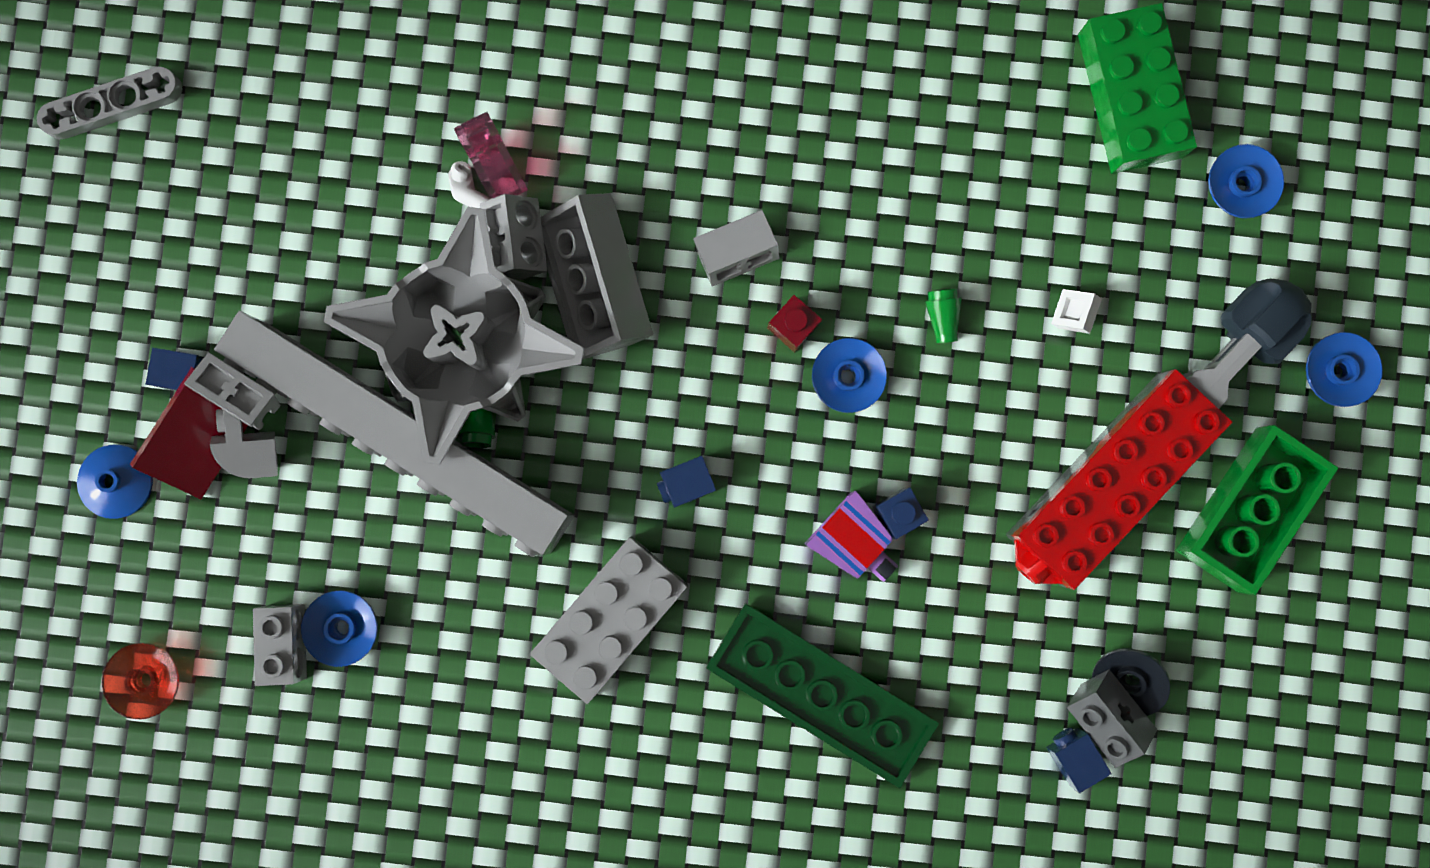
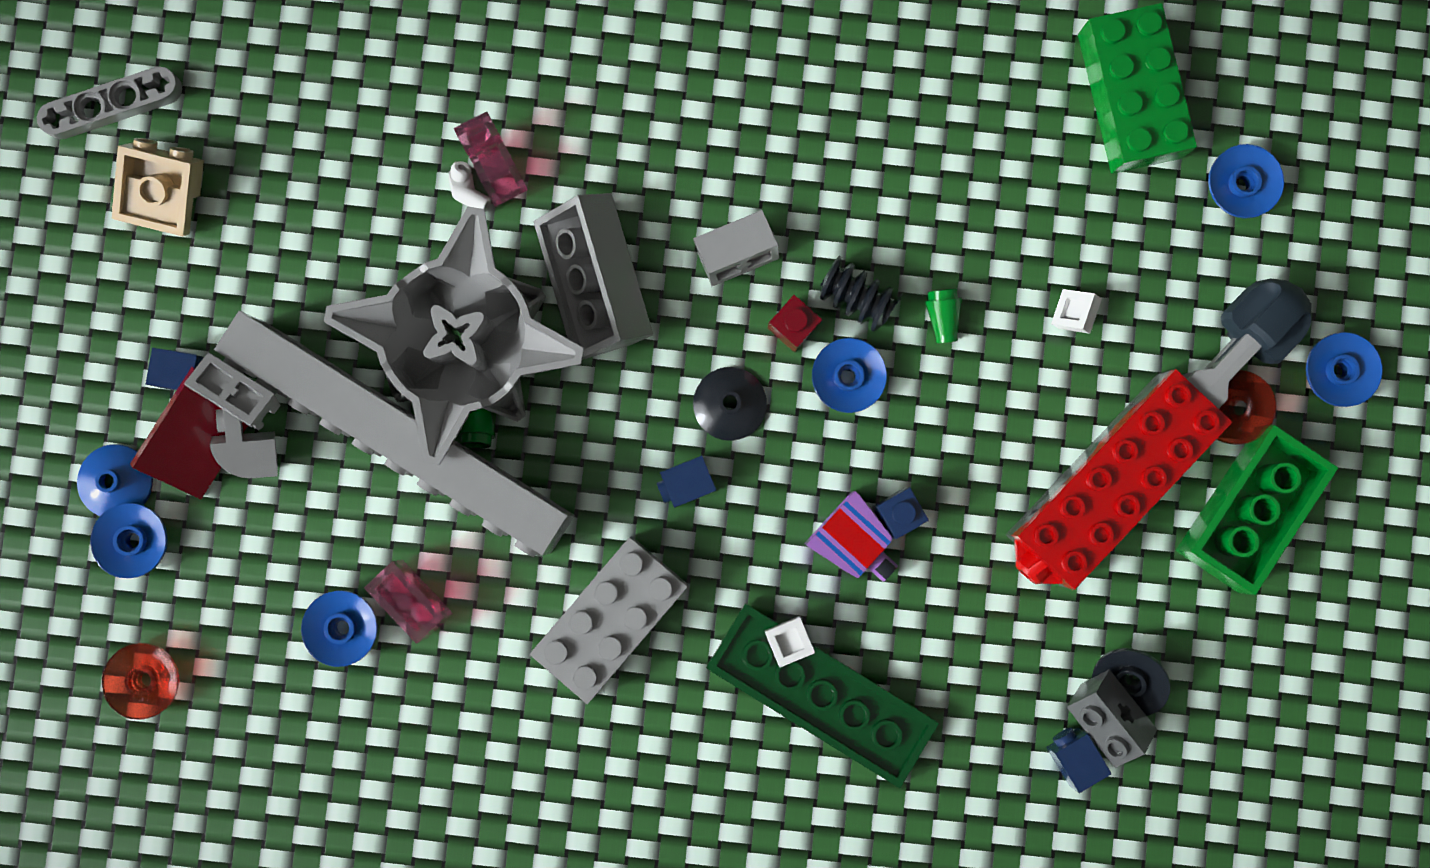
light grey brick [253,604,307,686] -> none
light grey brick [480,194,548,280] -> none
none -> blue dish [90,503,167,579]
none -> tan plate [111,138,204,237]
none -> clear pink brick [364,559,453,644]
none -> black dish [693,367,767,441]
none -> white plate [765,616,815,668]
none -> black piece [820,256,903,332]
none -> clear red dish [1217,370,1277,445]

